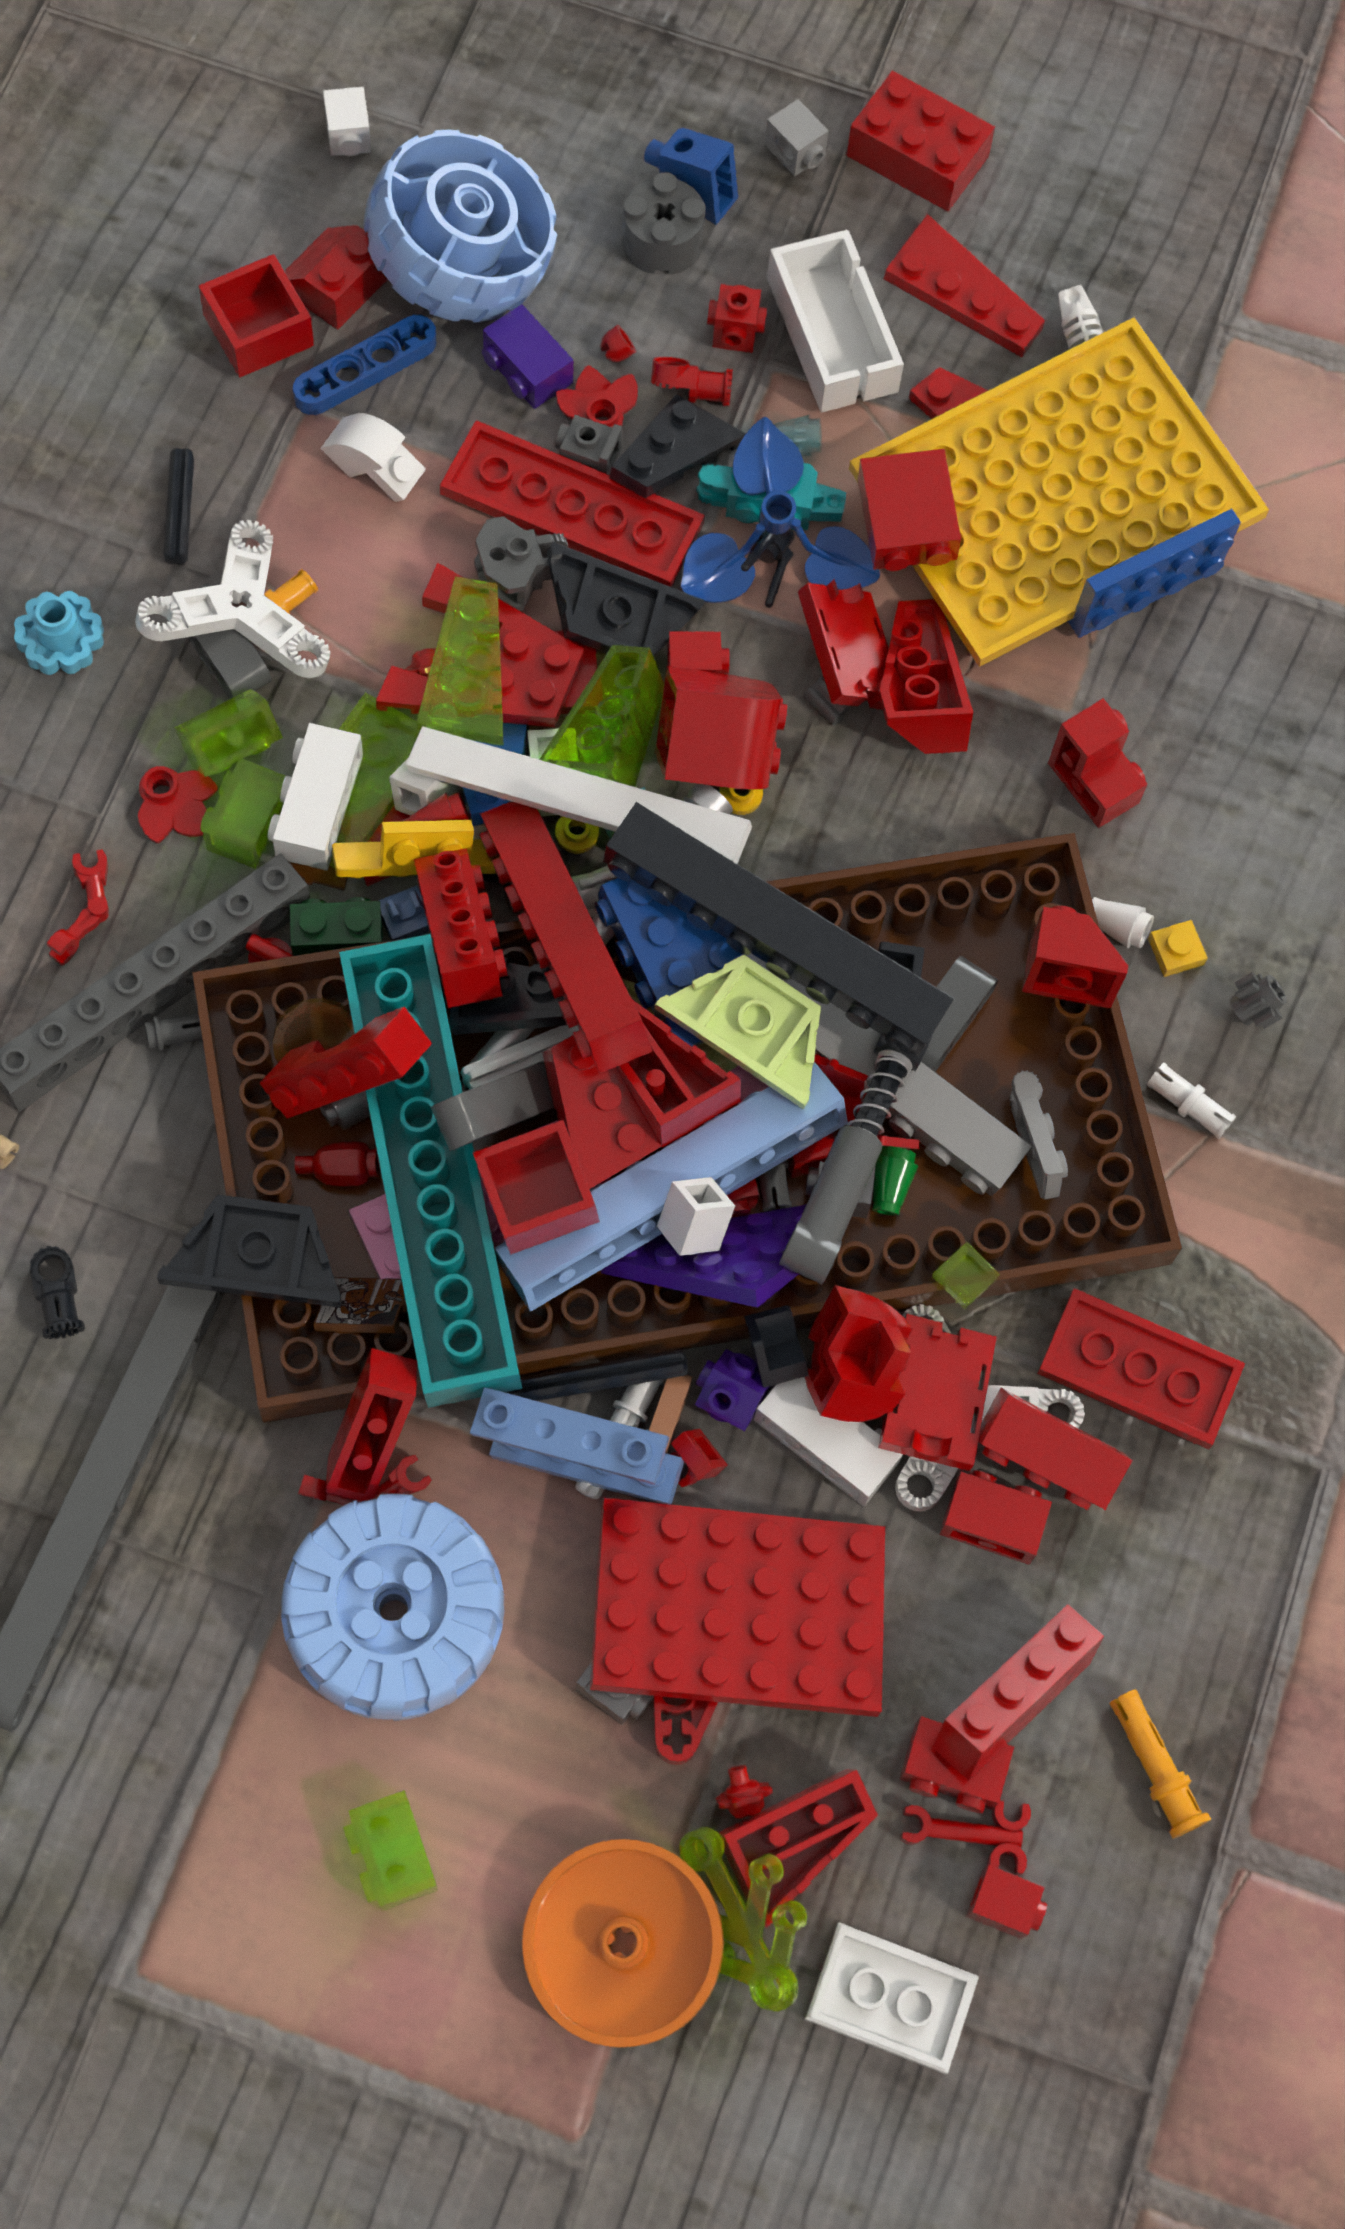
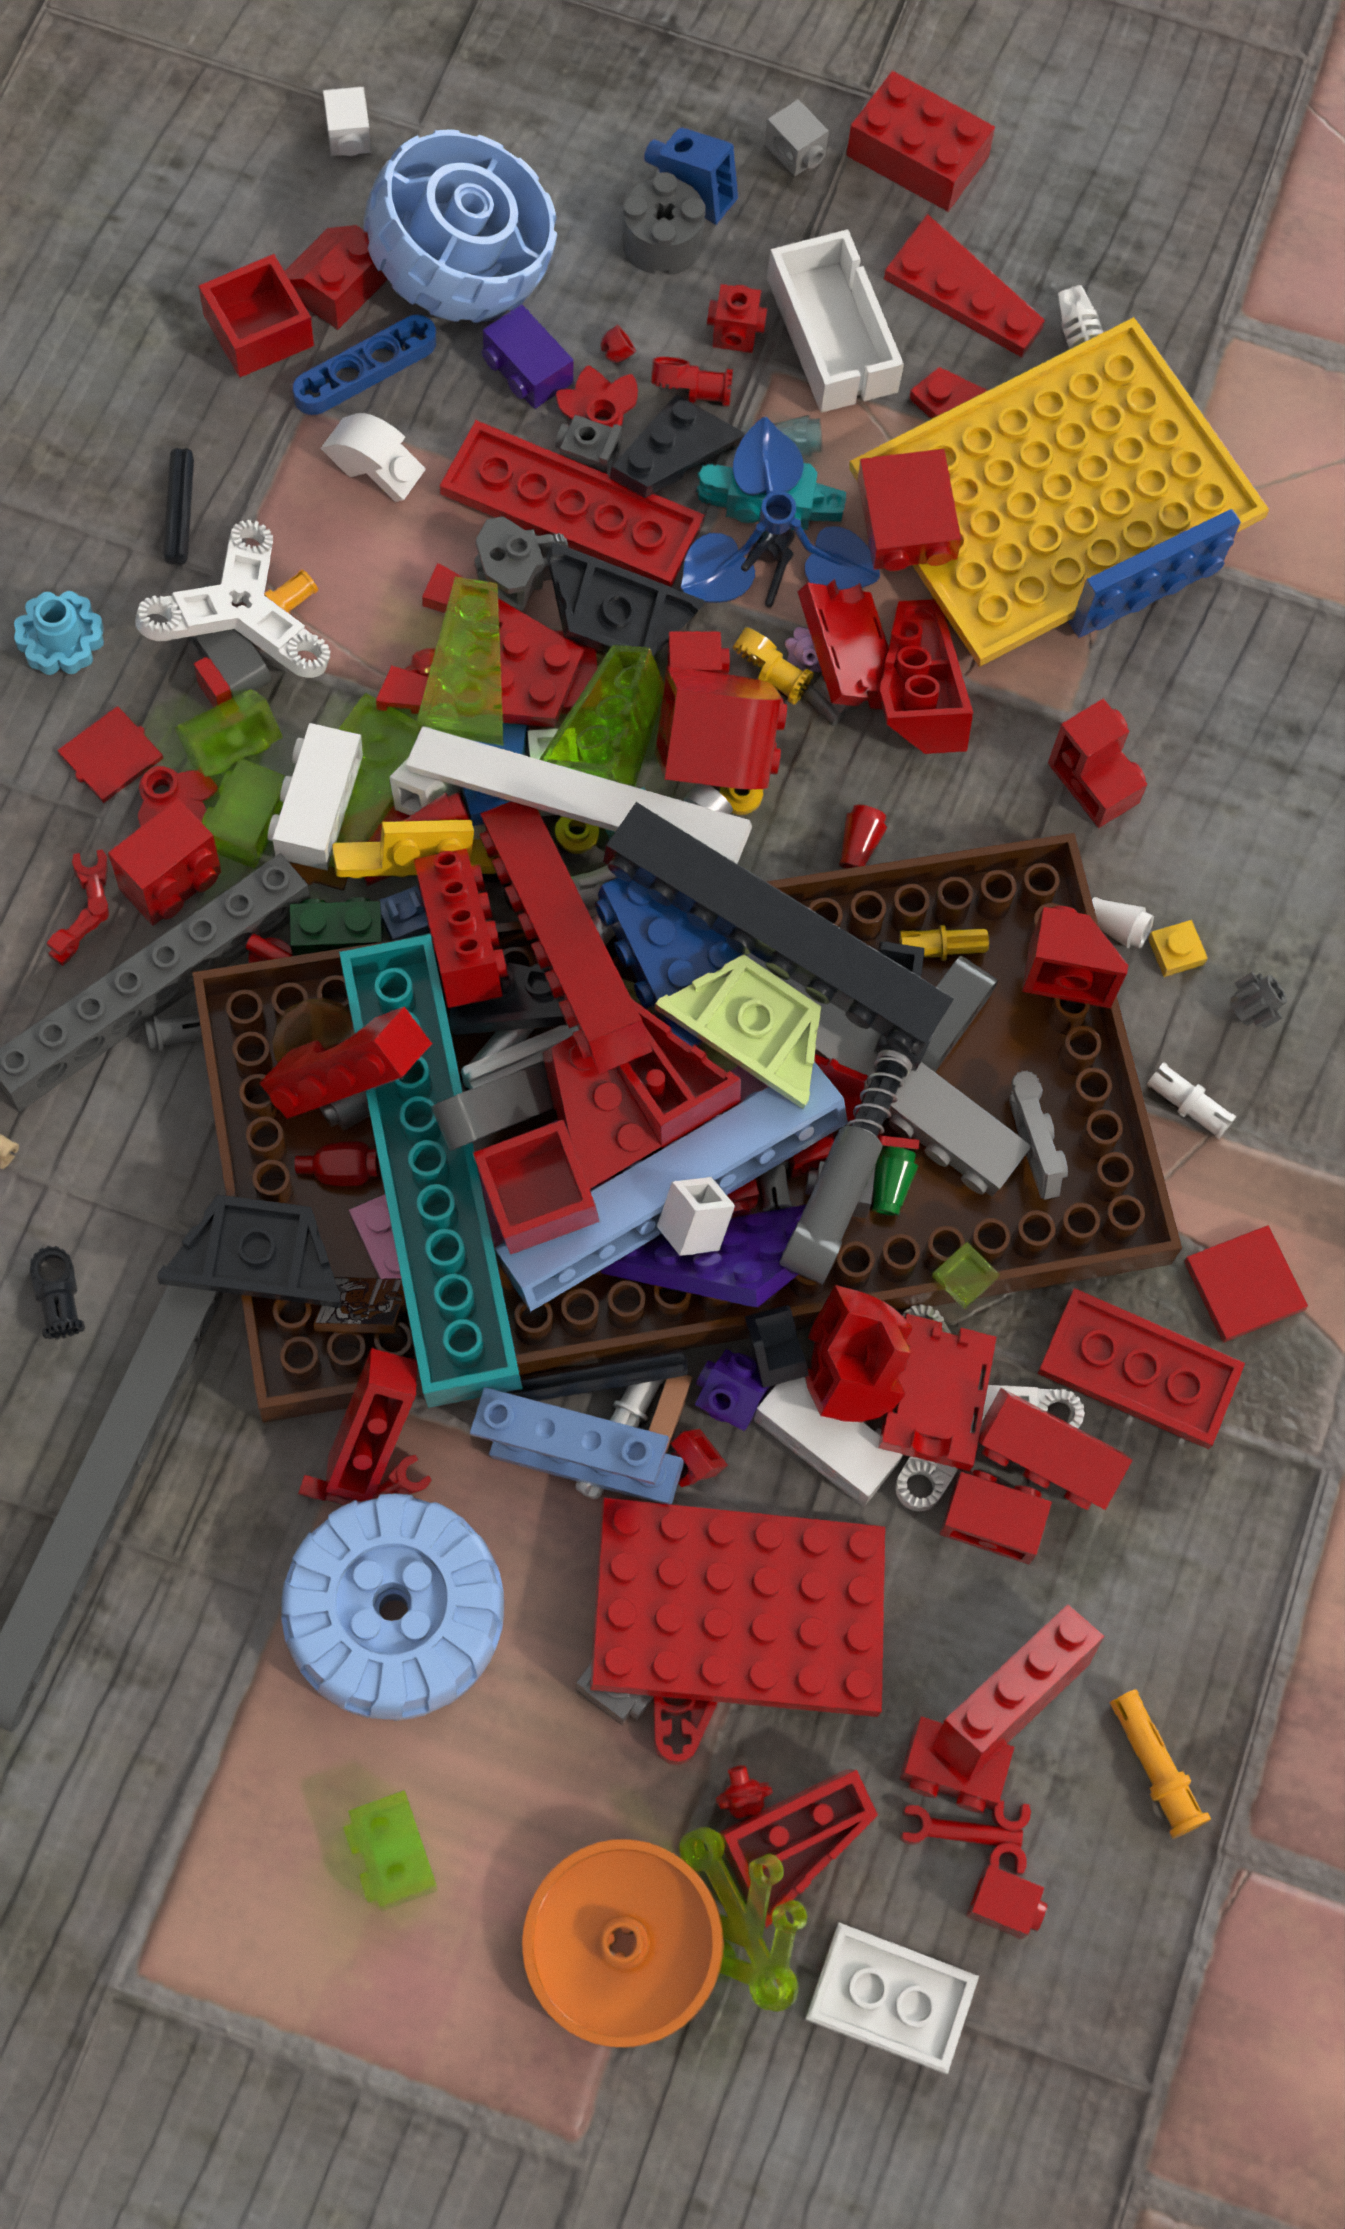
none -> red piece [57,706,164,803]
none -> red piece [108,798,222,926]
none -> red tile [193,656,234,716]
none -> yellow connector [732,627,814,705]
none -> lavender plant [785,627,822,673]
none -> red cone [839,804,887,869]
none -> yellow axle [899,925,989,961]
none -> red tile [1184,1225,1308,1343]

